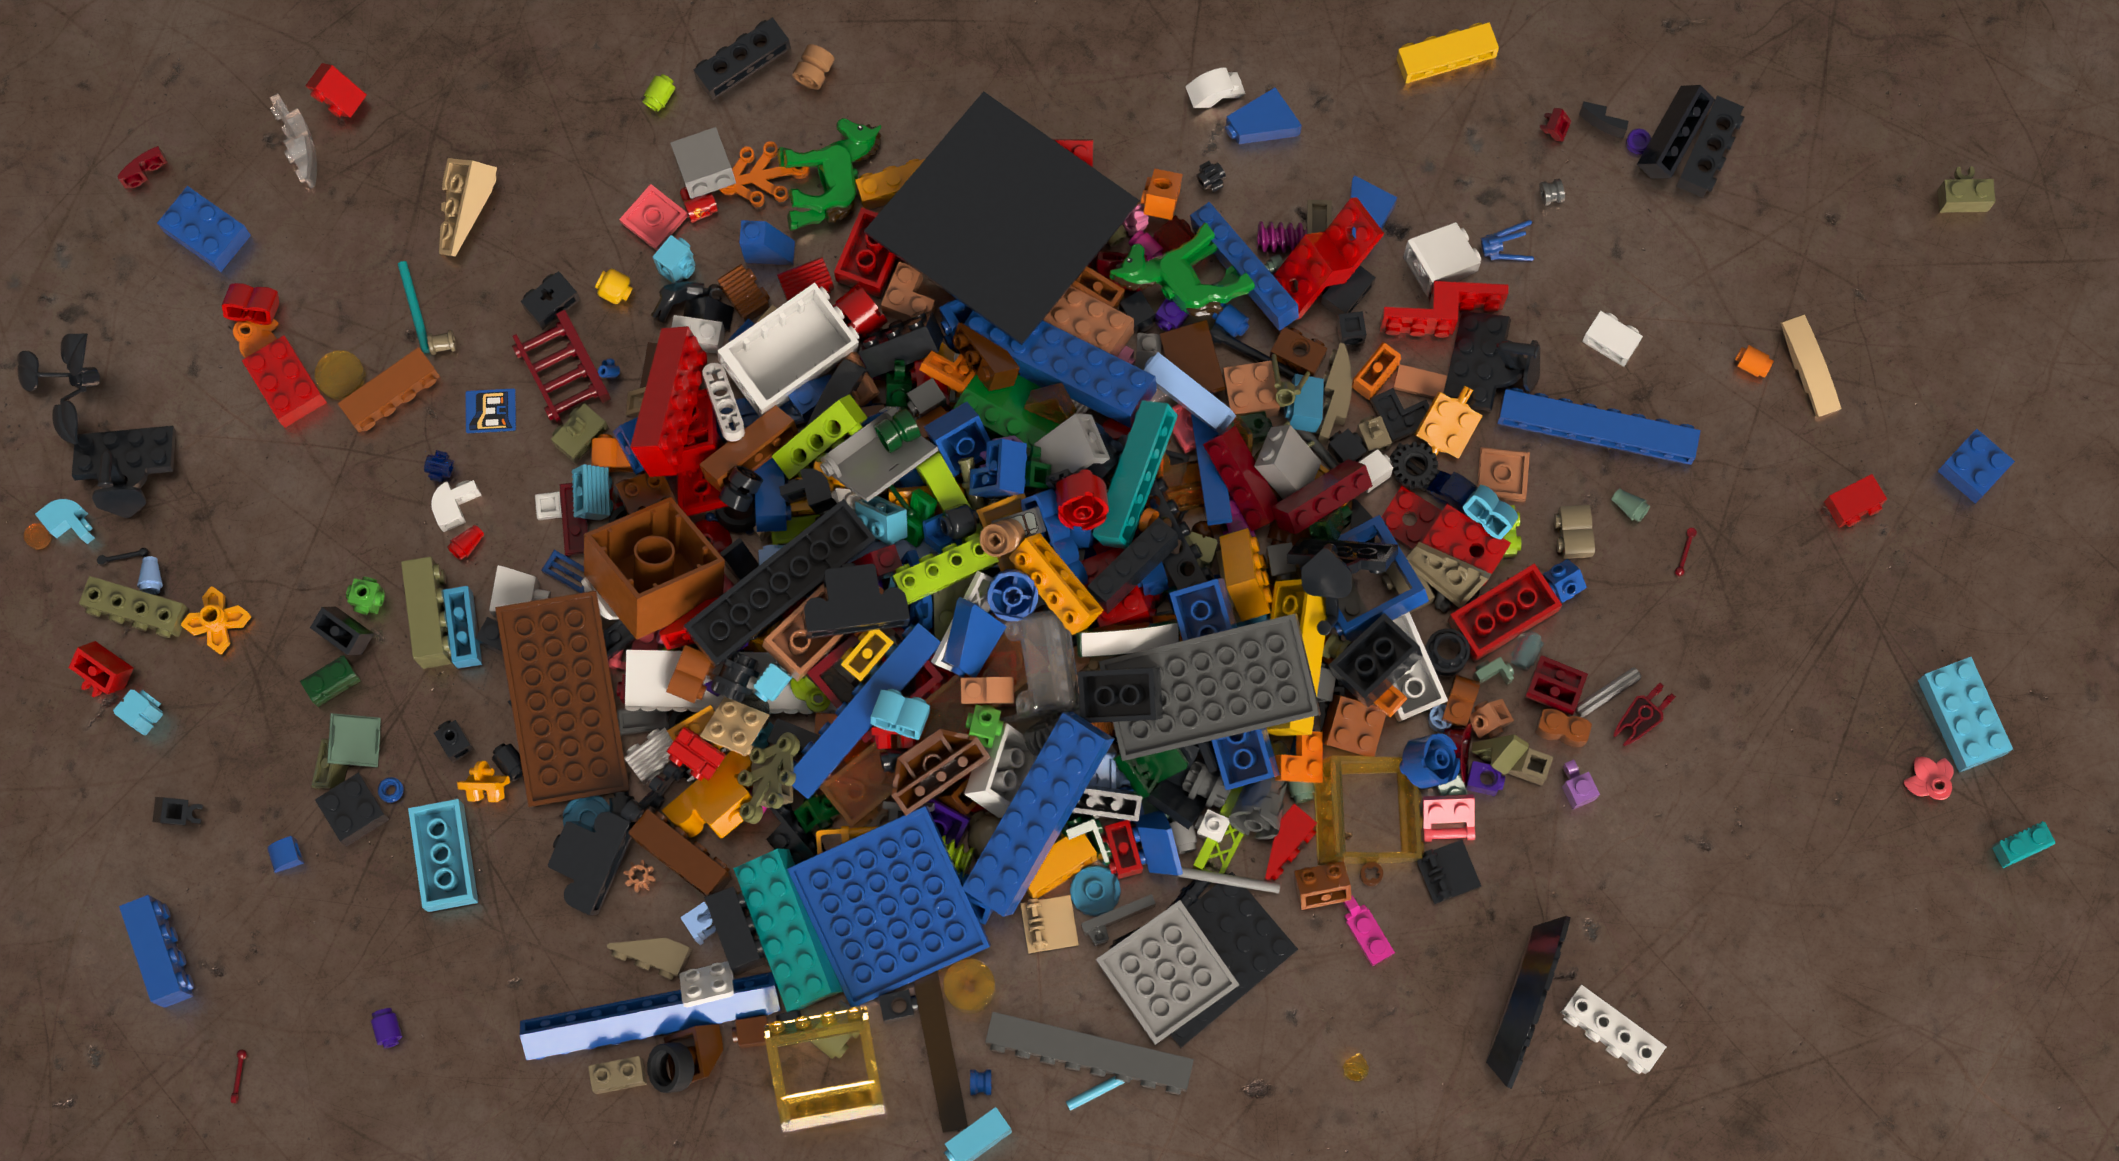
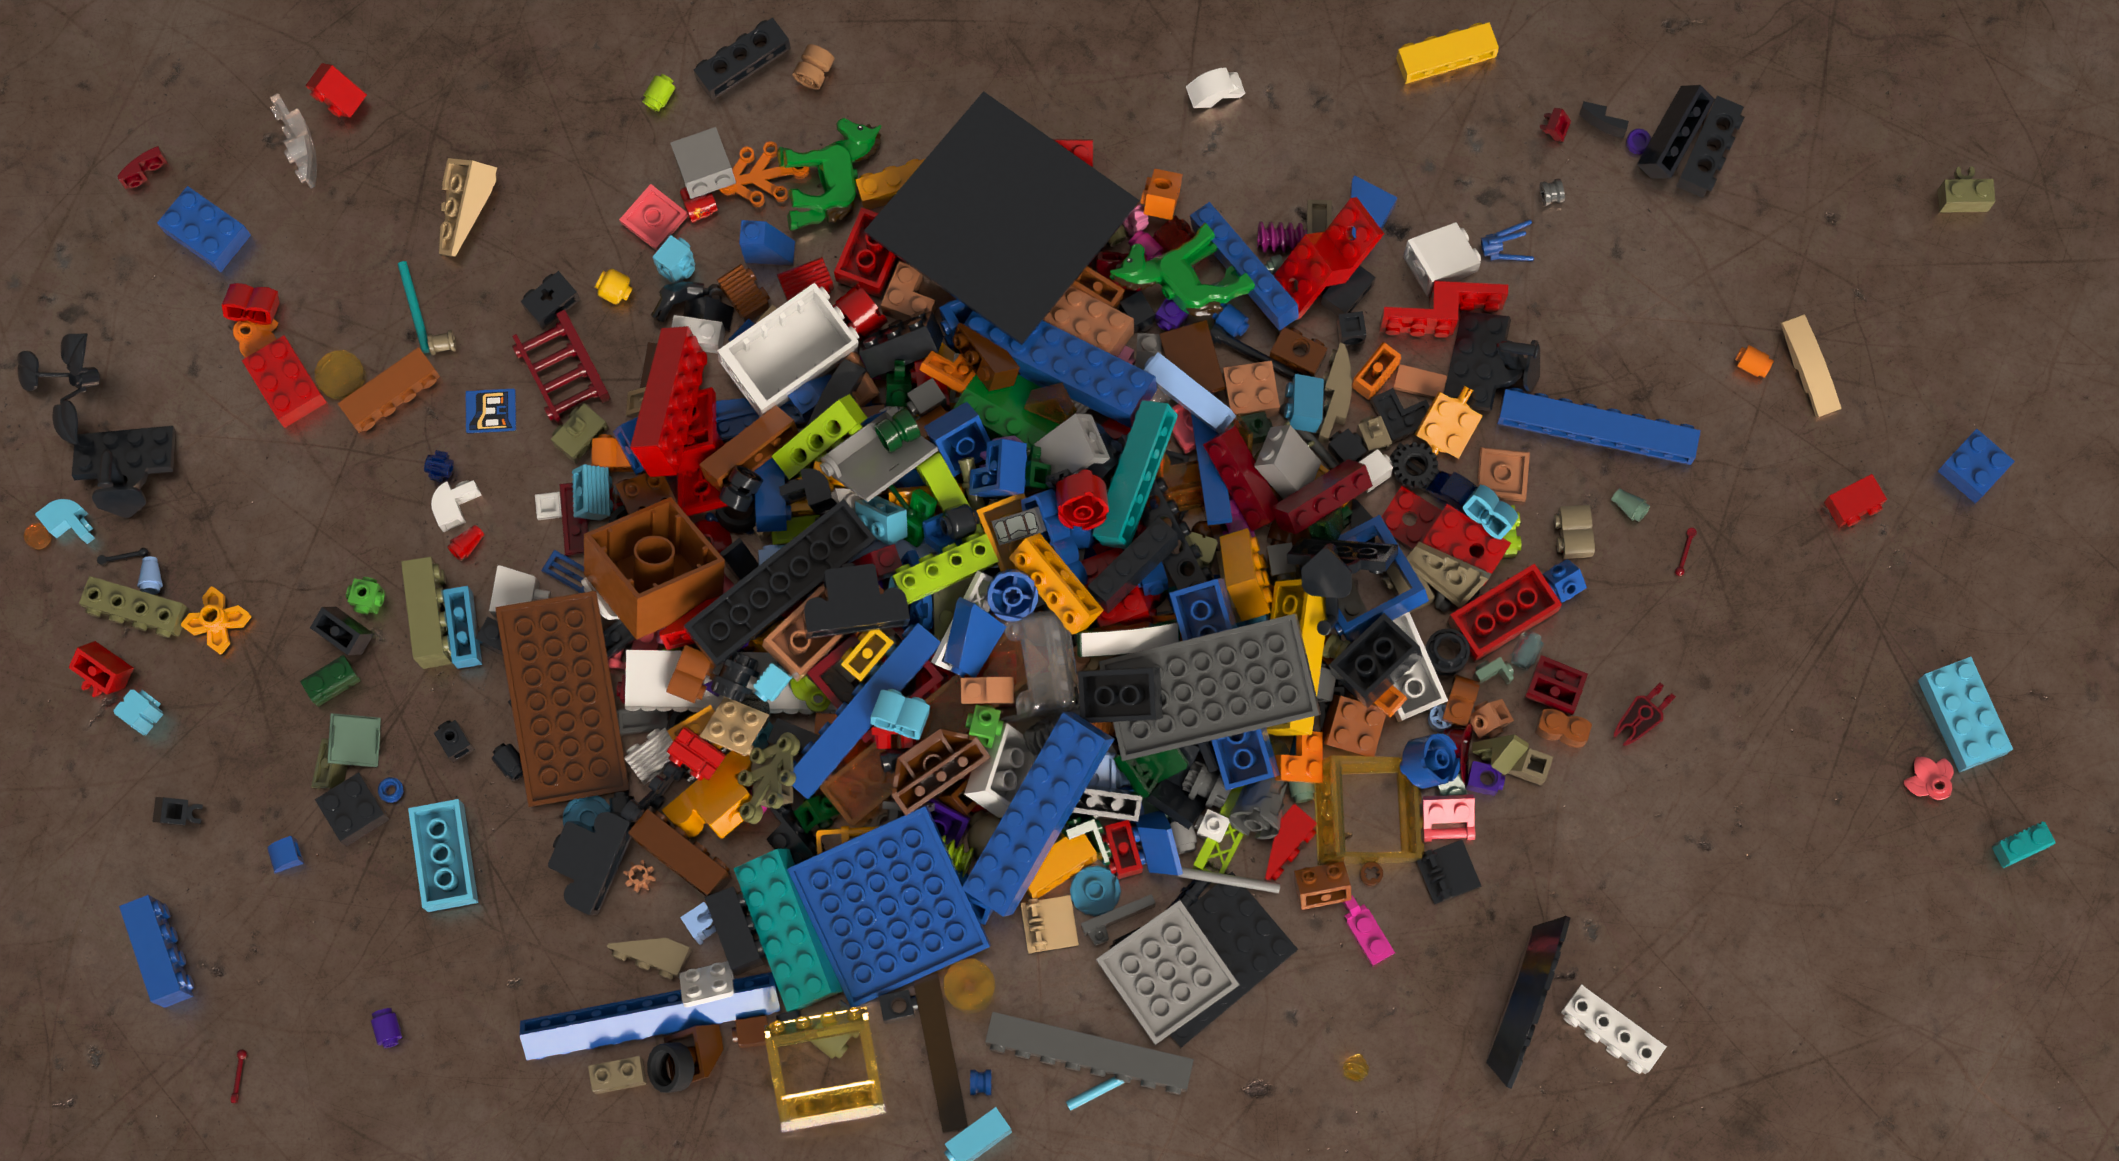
light orange hips [457,761,510,802] -> none
blue arm [598,359,620,378] -> none
white beam [702,363,745,442] -> none
medium nougat wheel [980,518,1025,557] -> none
orange tile [1139,508,1159,532] -> none
black gear [1196,160,1226,192] -> none
blue slope [1225,87,1302,144] -> none
olive plant [1271,354,1310,407] -> none
medium lavender brick [1562,759,1600,810] -> none
light grey axle [1576,667,1641,717] -> none
white brick [1582,311,1643,367] -> none

